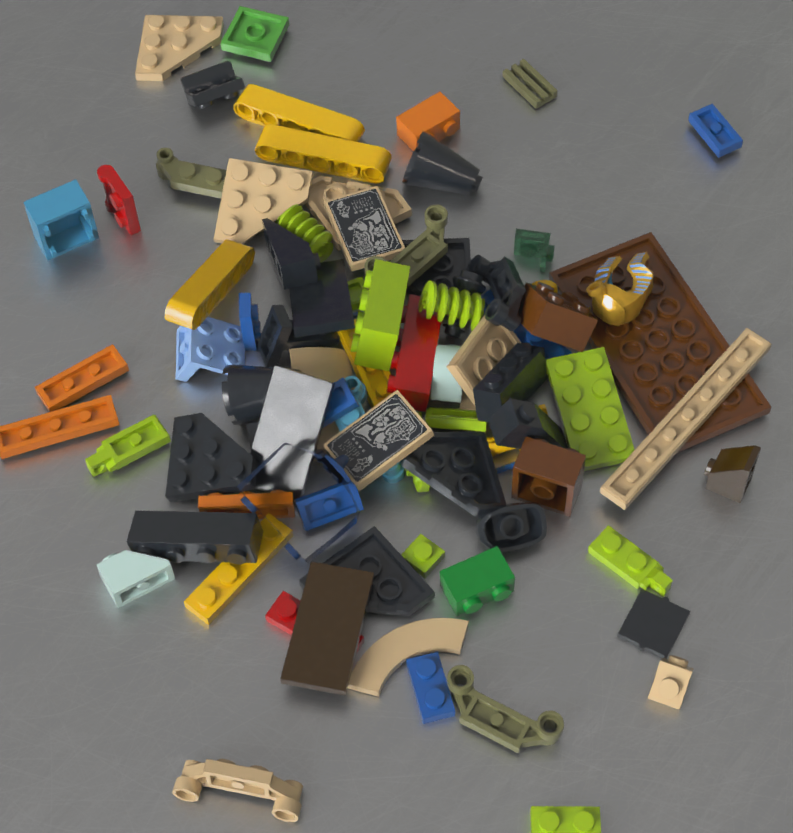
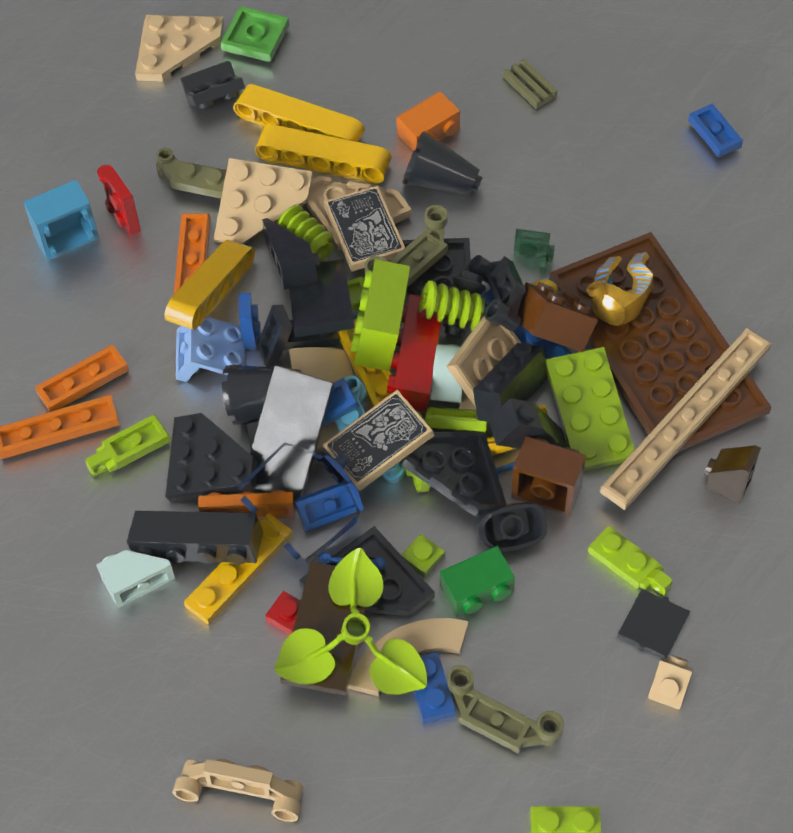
none -> orange tile [174,213,211,294]
none -> lime plant [274,548,427,695]
none -> blue hinge [319,552,386,569]

